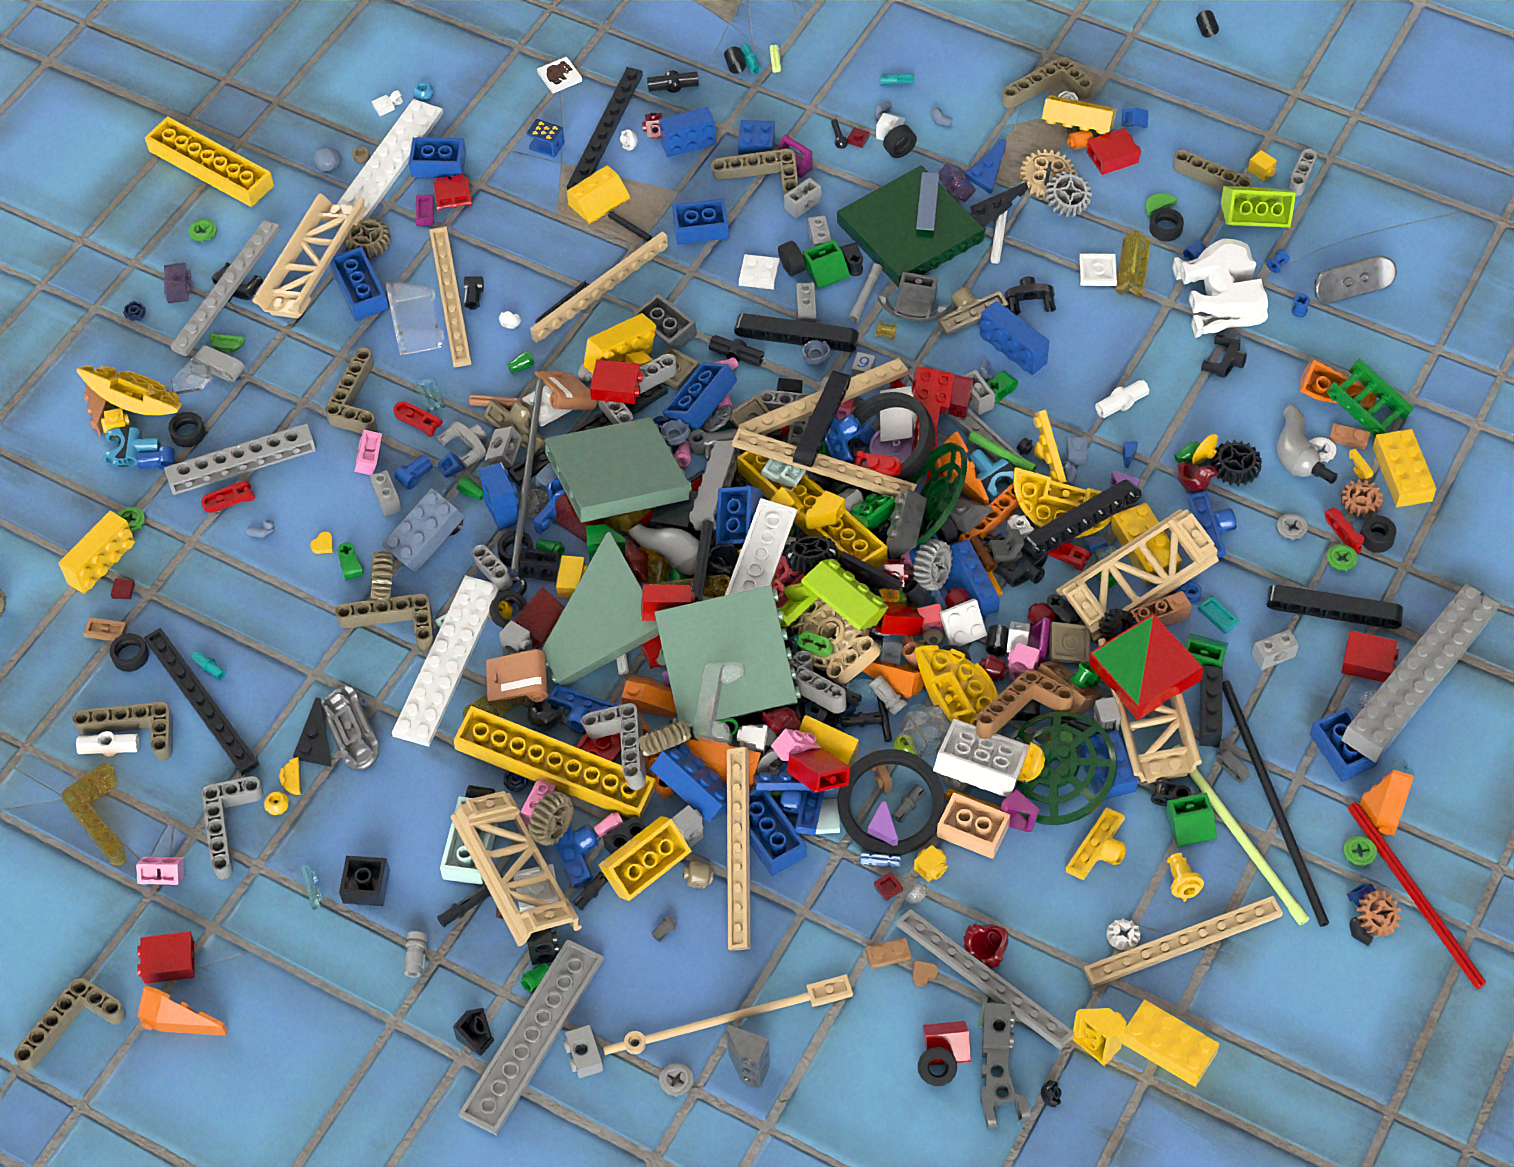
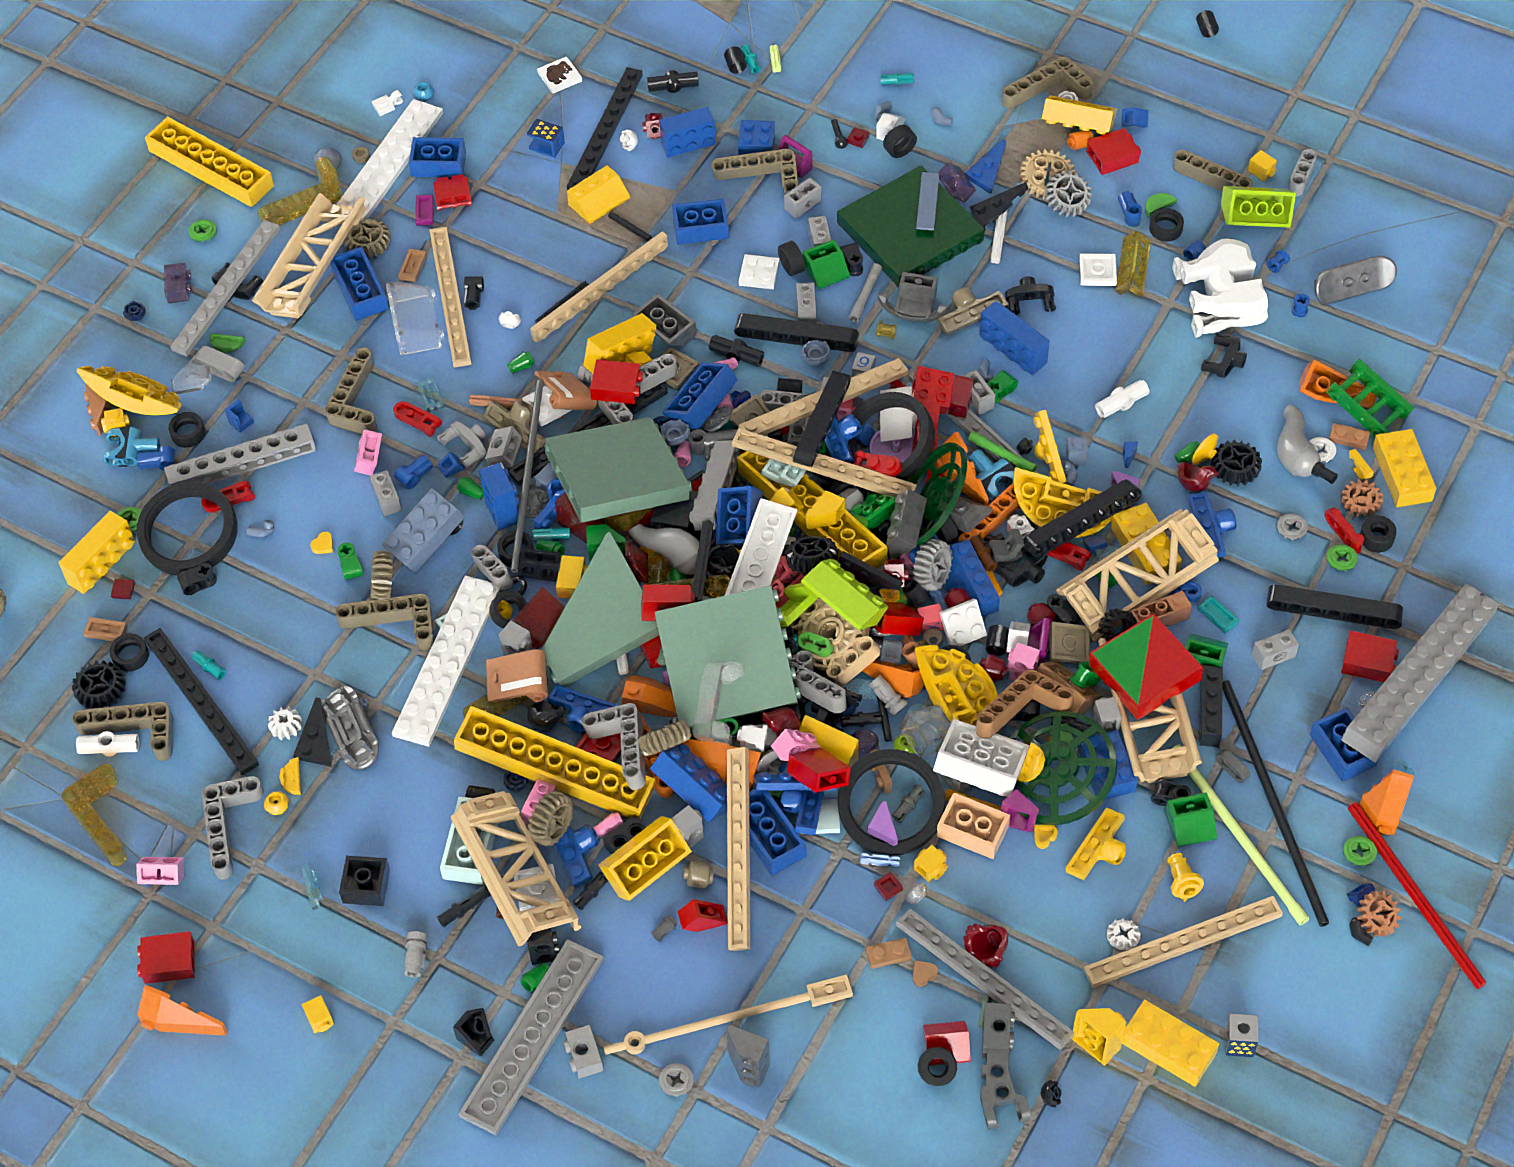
dark tan beam [14,978,125,1071] -> none
none -> black gear [72,660,126,709]
none -> black tyre [137,481,238,576]
none -> black piece [177,563,217,595]
none -> blue panel [225,399,254,432]
none -> clear yellow beam [257,157,342,225]
none -> white gear [268,706,302,741]
none -> yellow brick [301,995,334,1034]
none -> medium nougat plate [398,249,427,282]
none -> teal axle [532,527,570,541]
none -> red slope [677,899,728,932]
none -> clear blue tile [730,390,751,408]
none -> clear purple hair [851,729,880,759]
none -> yellow tile [1034,825,1058,849]
none -> blue piece [1118,191,1142,227]
none -> light grey piece [1225,1014,1258,1057]

